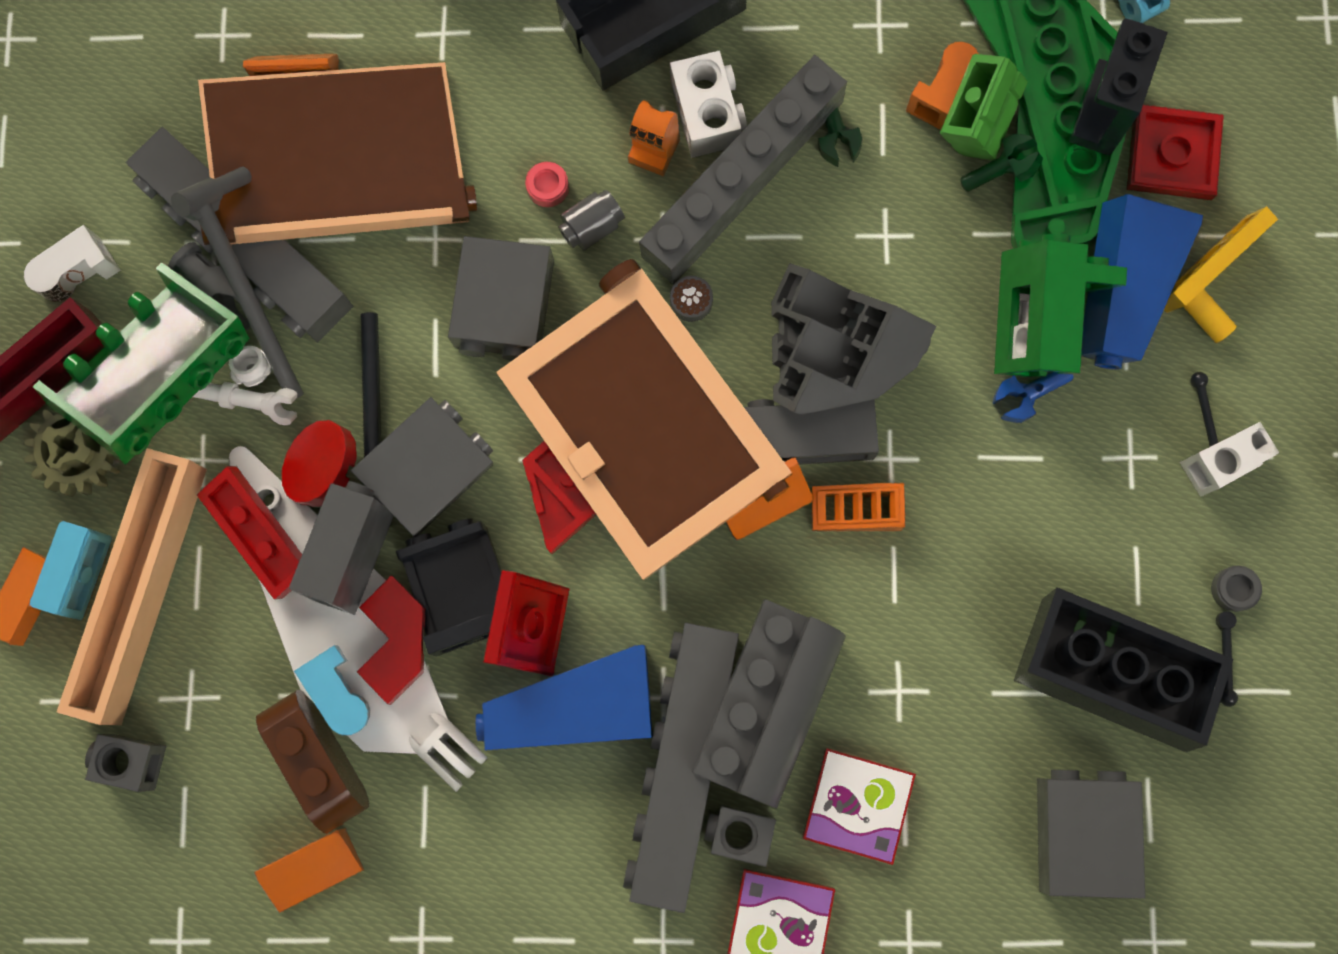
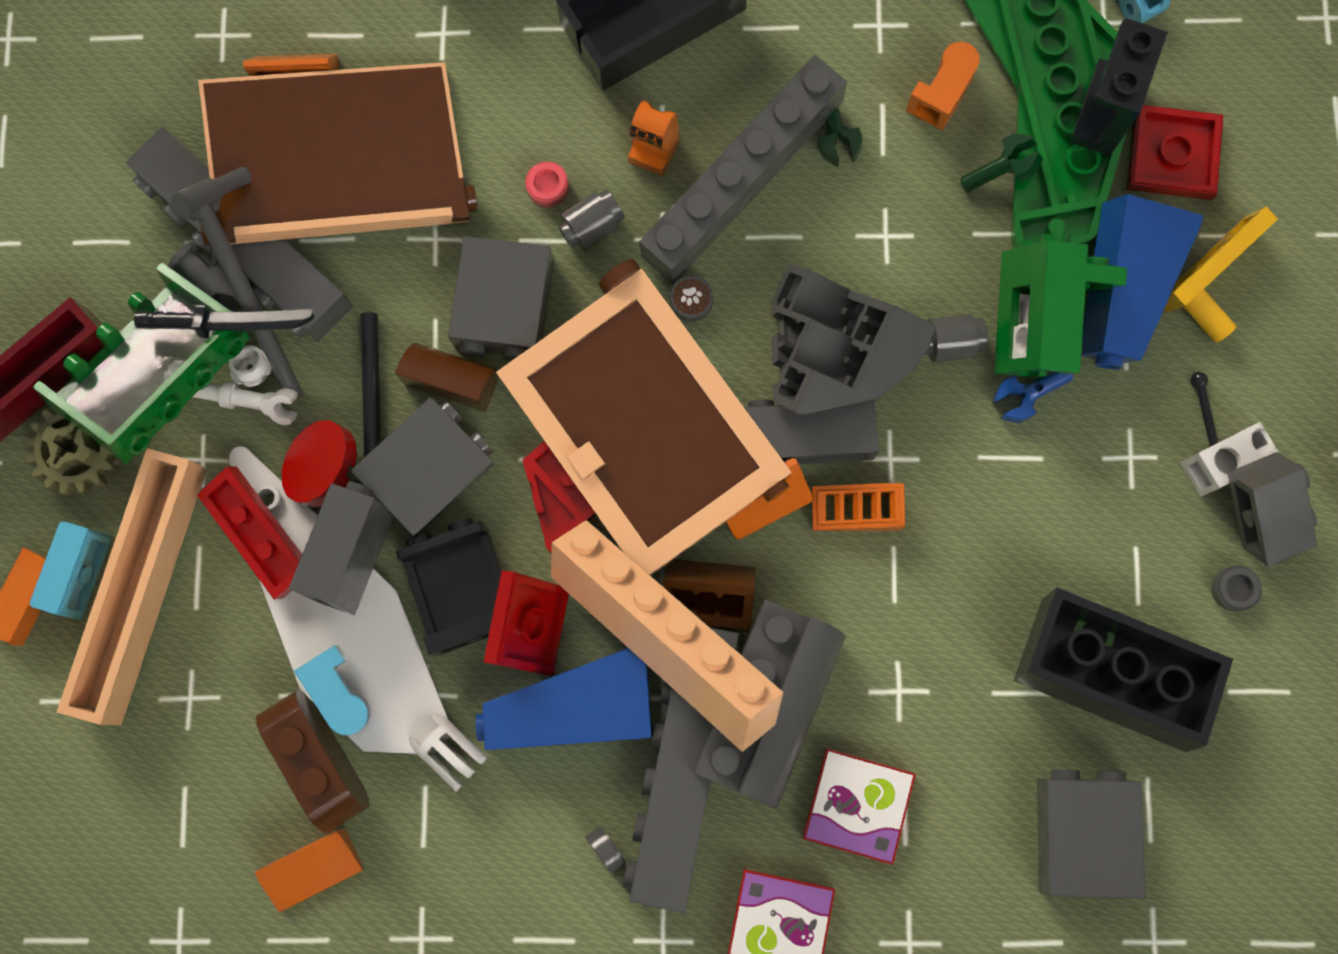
white leg [24,225,121,302] -> none
dark grey brick [85,734,167,792] -> none
red tile [357,575,425,705] -> none
white brick [670,50,747,158] -> none
dark grey brick [704,805,776,867] -> none
bright green brick [940,54,1028,161] -> none
black hinge [1215,611,1238,707] -> none
none -> black sword [134,305,314,339]
none -> reddish brown brick [395,342,499,412]
none -> light nougat brick [550,520,784,752]
none -> dark grey tile [585,828,626,875]
none -> reddish brown brick [663,559,756,630]
none -> dark grey brick [924,314,988,362]
none -> dark grey brick [1227,452,1317,567]

